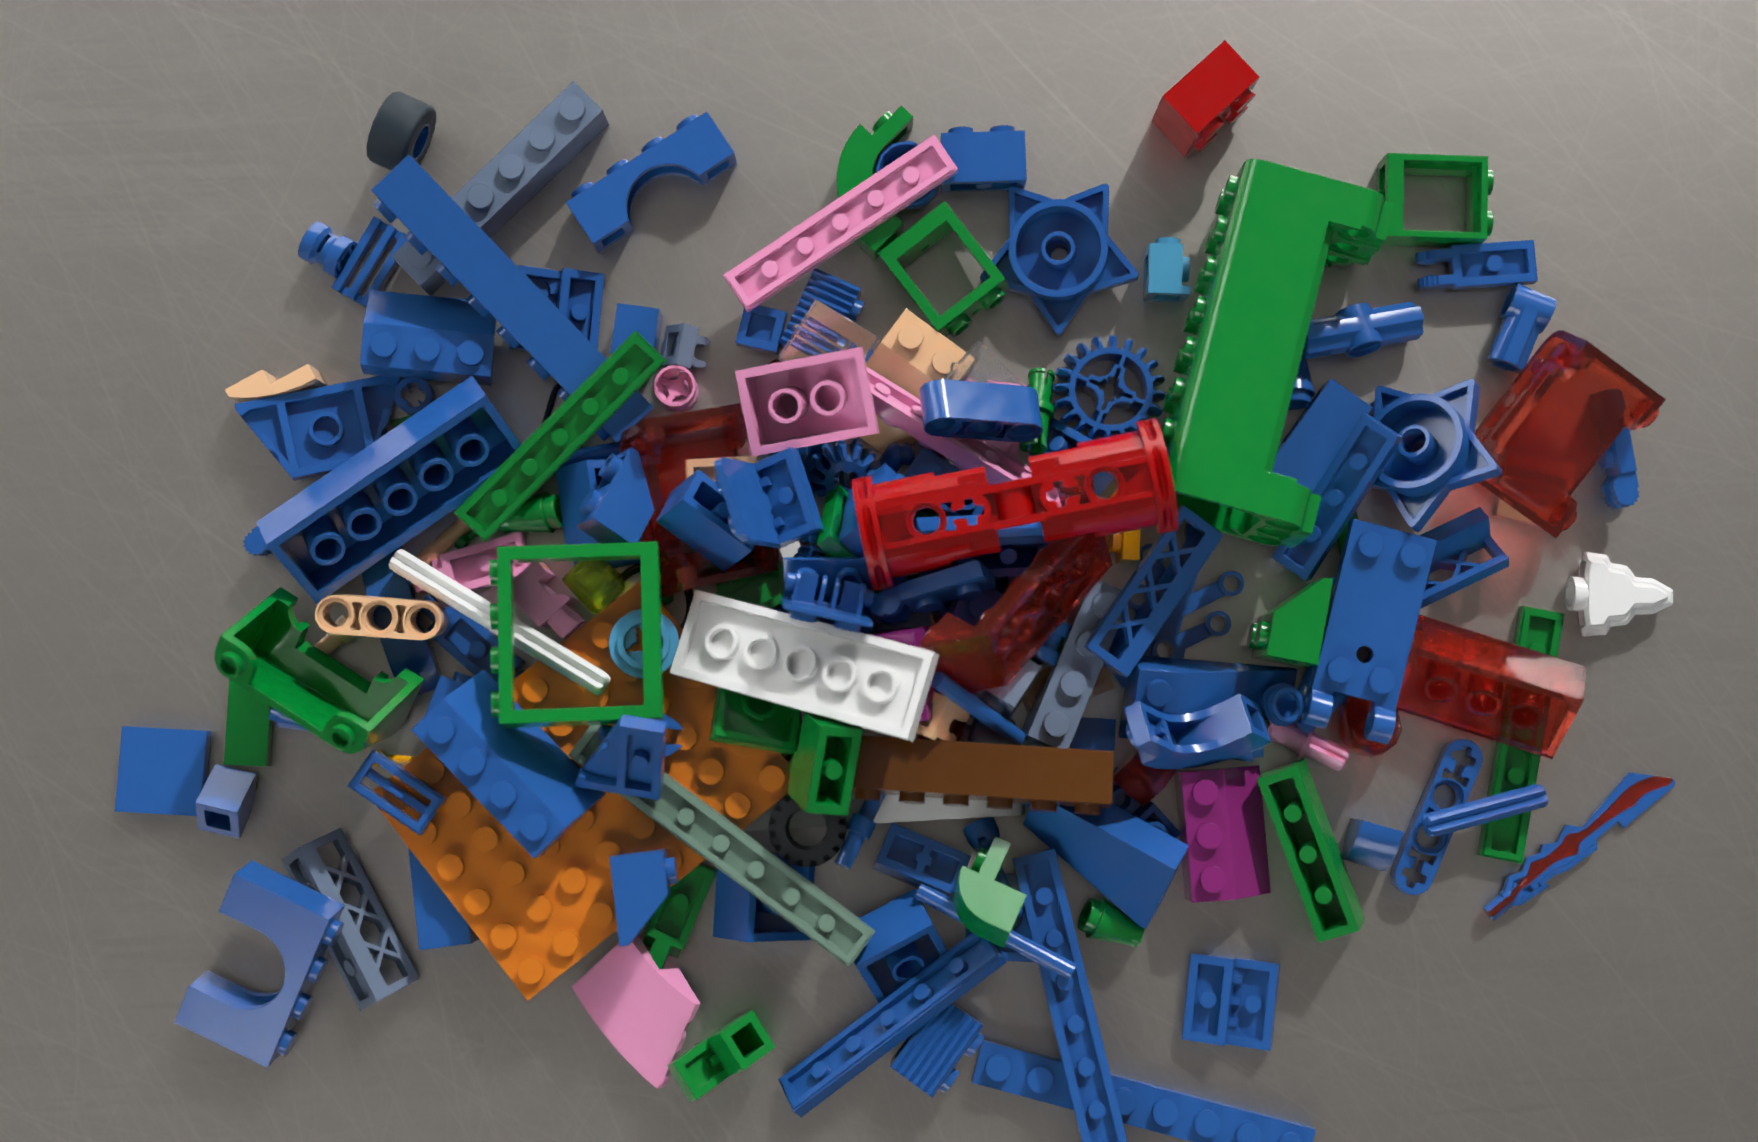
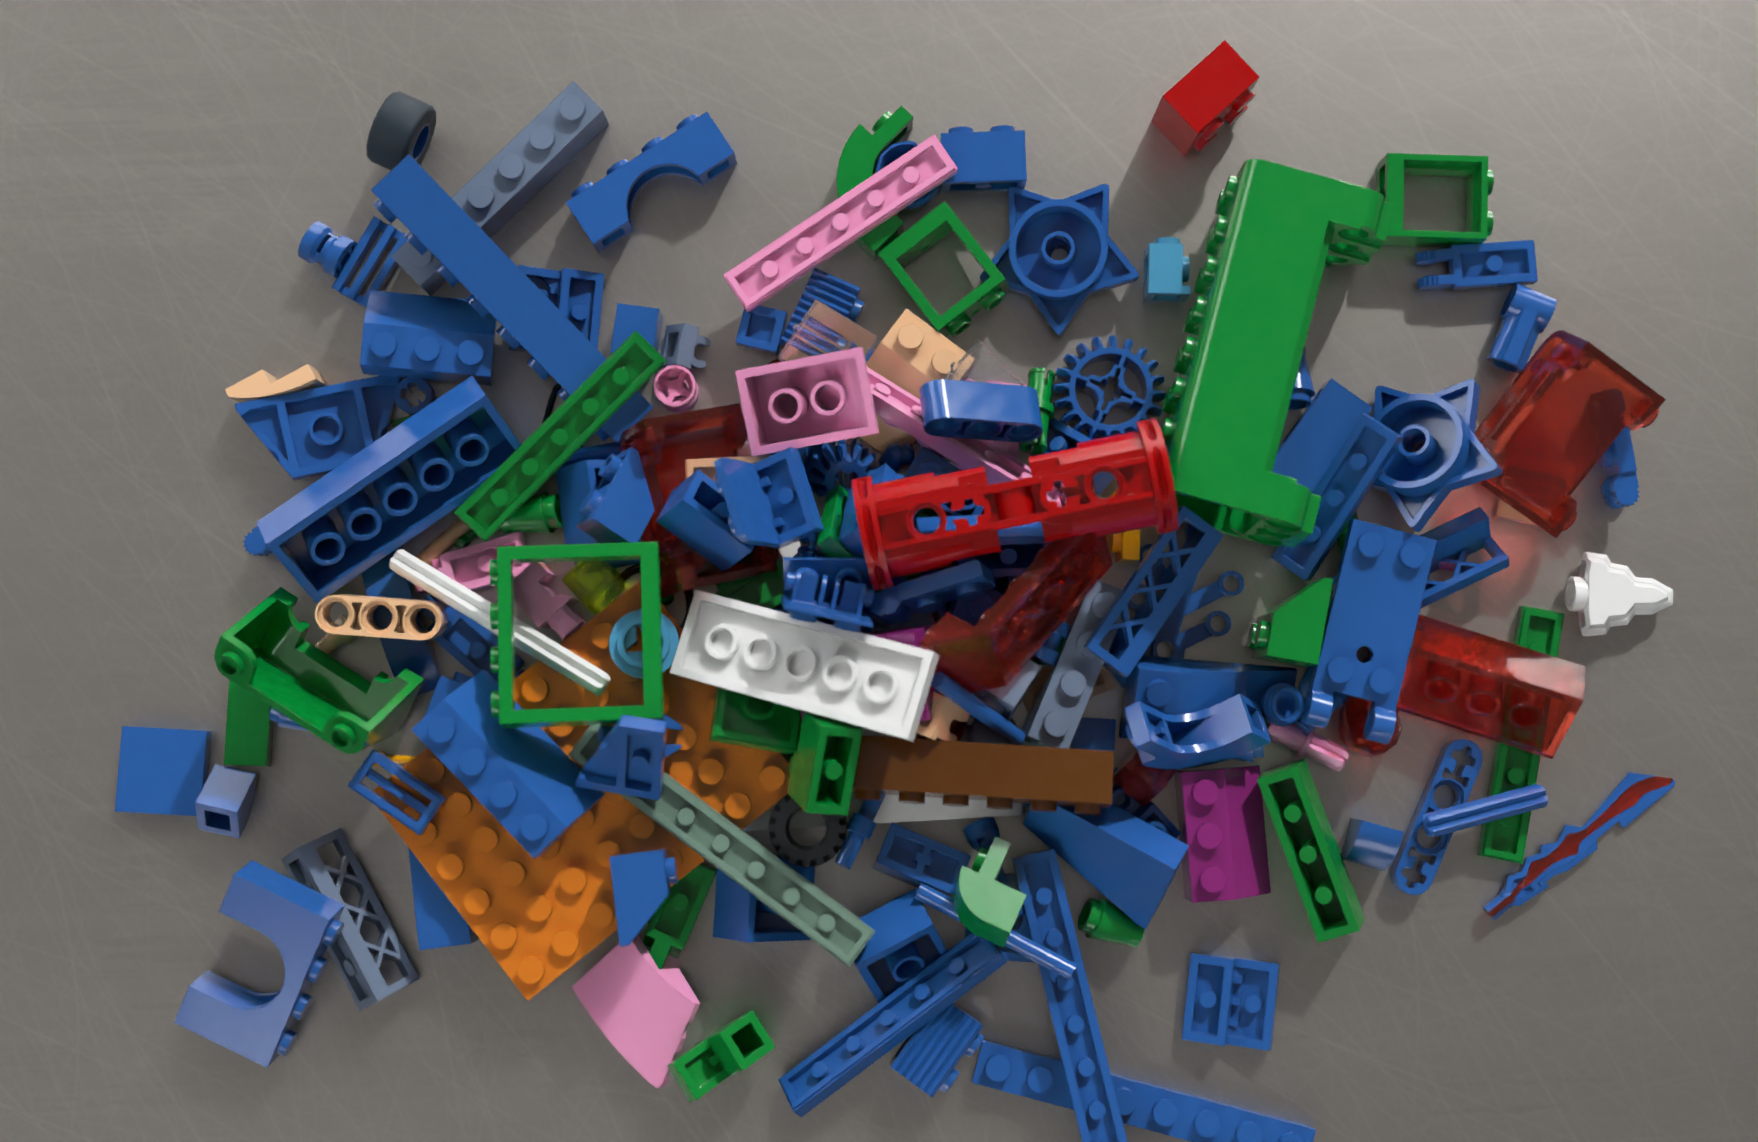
blue piece [1302,301,1424,360] -> none

